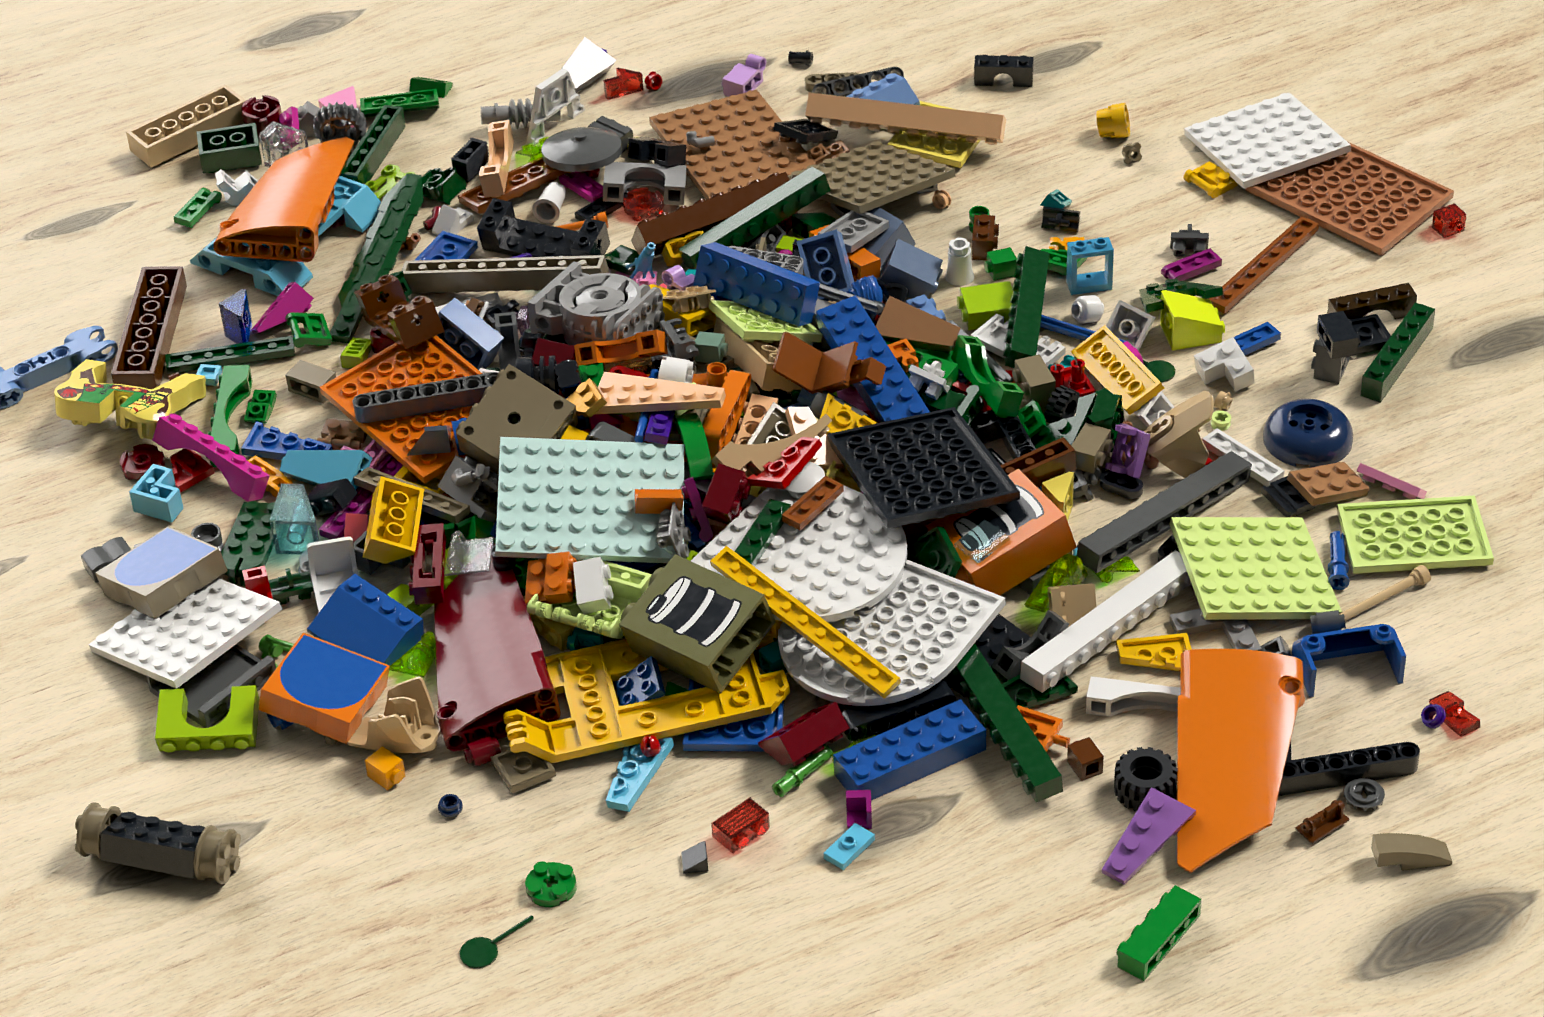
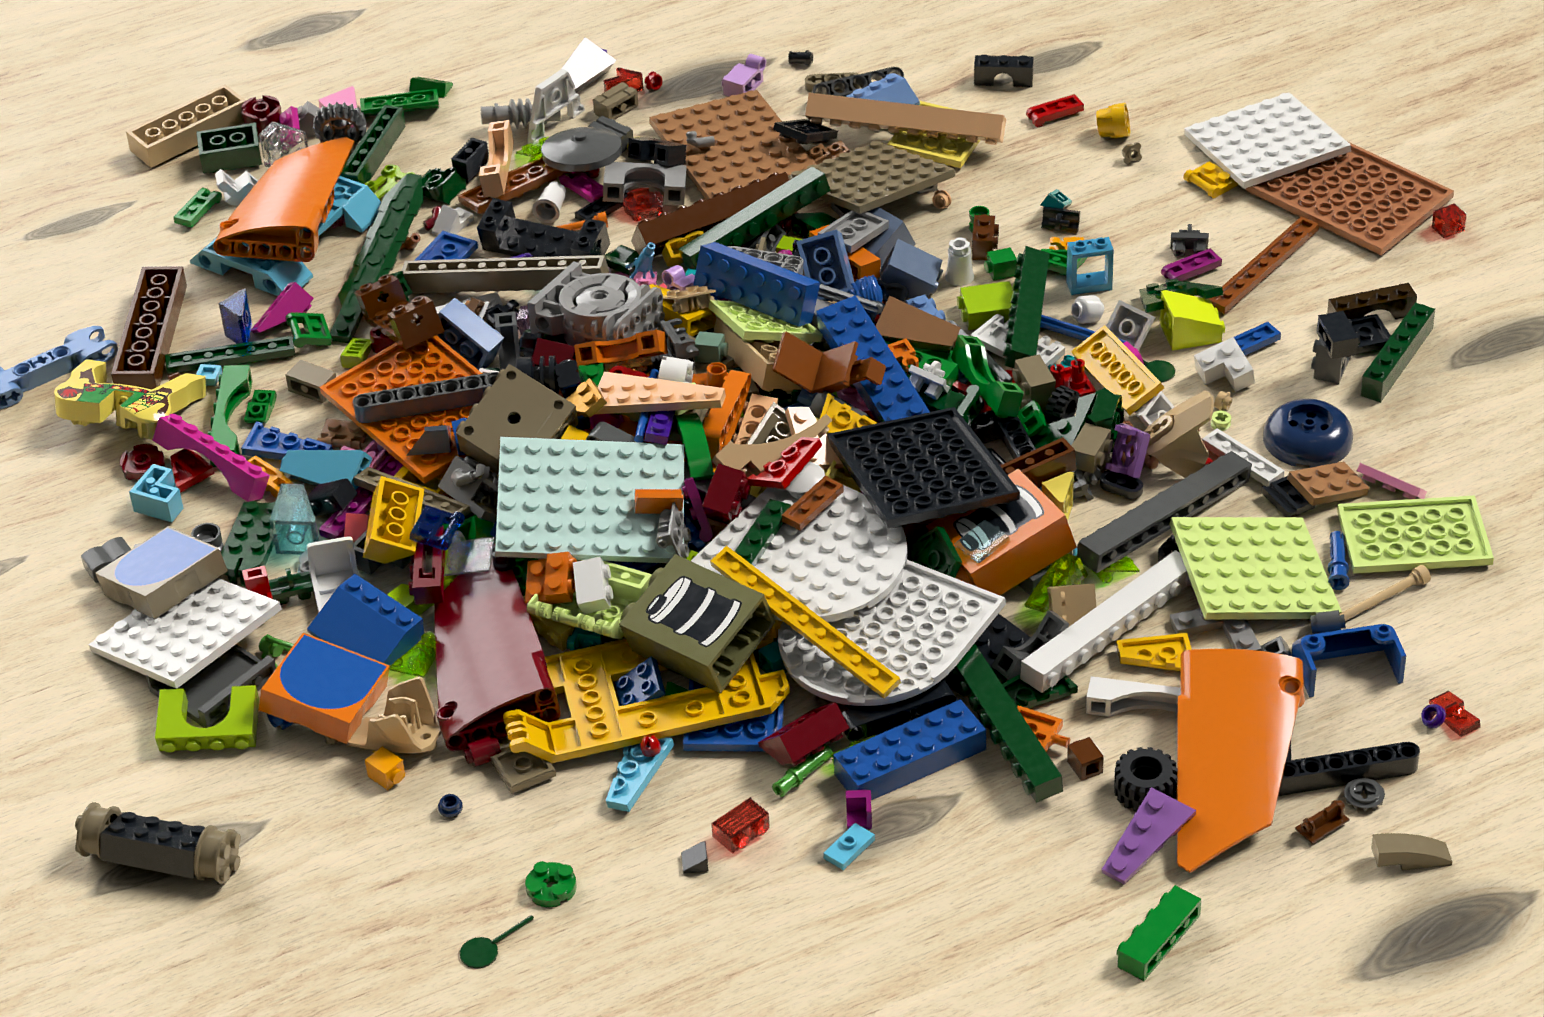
none -> clear blue plate [410,505,465,550]
none -> dark tan brick [593,82,638,120]
none -> red plate [1026,94,1084,127]

